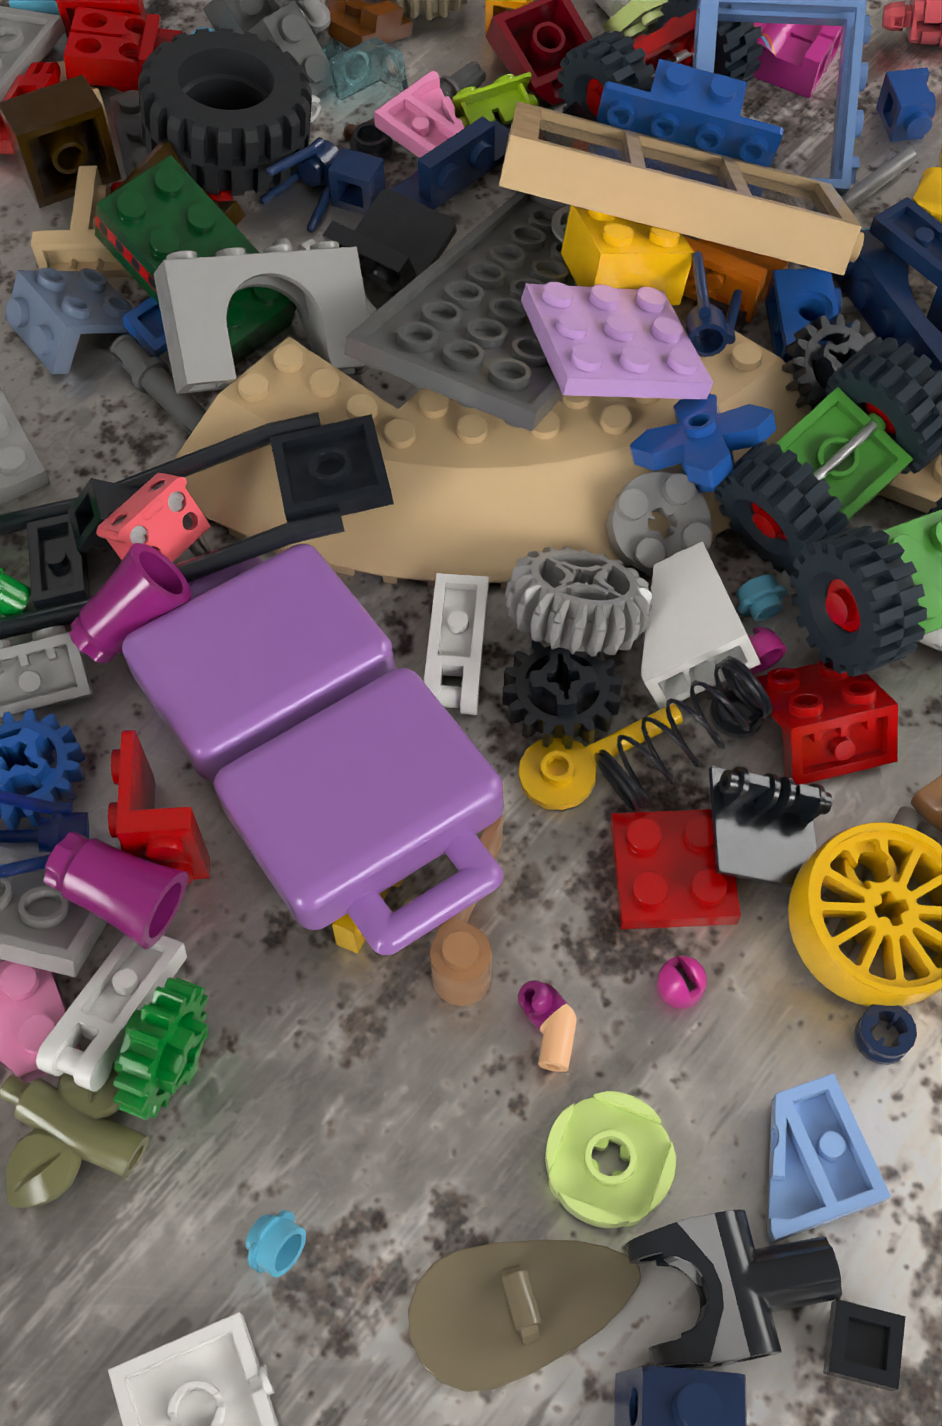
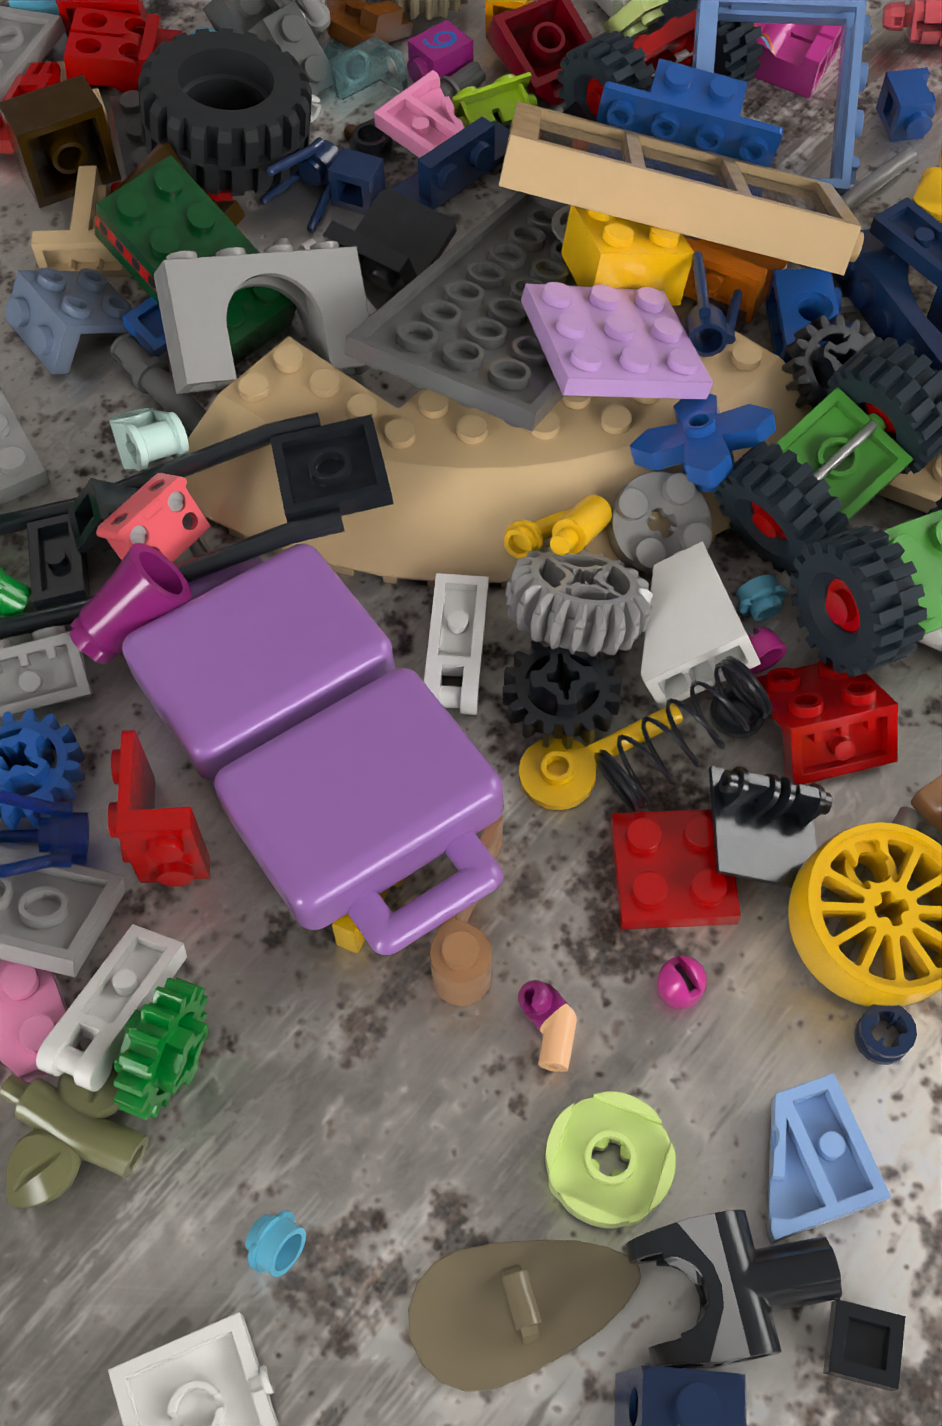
magenta plant [43,831,188,950] -> none
none -> light aqua piece [109,408,189,471]
none -> magenta brick [407,20,474,83]
none -> yellow plant [504,494,612,559]

